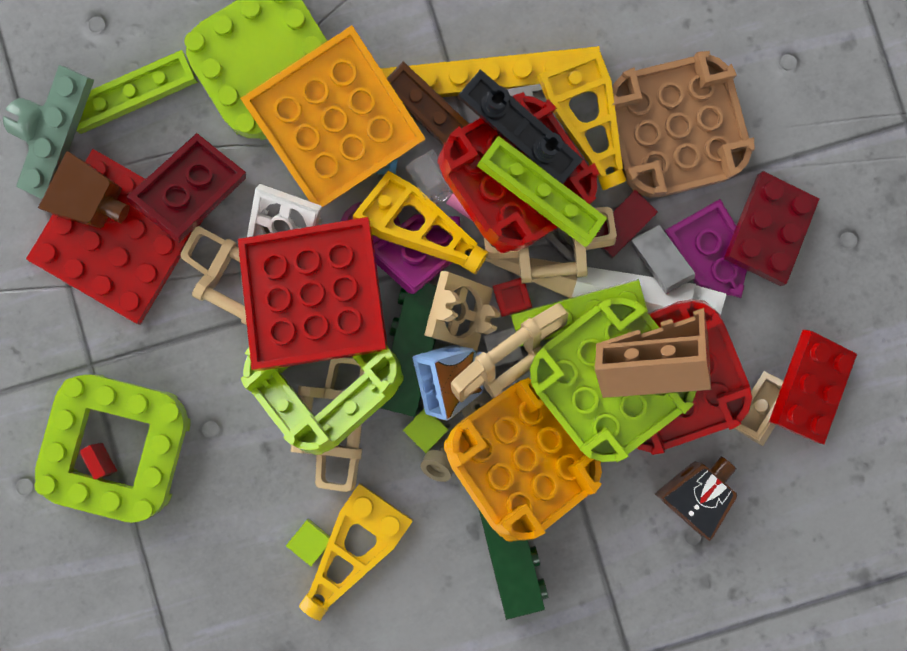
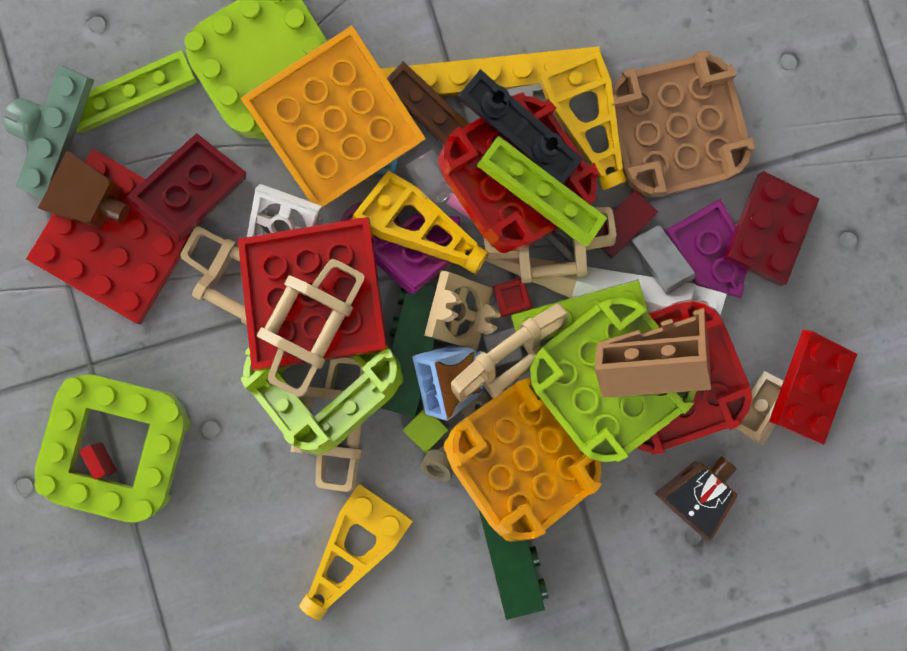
lime tile [286,519,330,567] -> none
none -> tan bar [257,259,364,397]

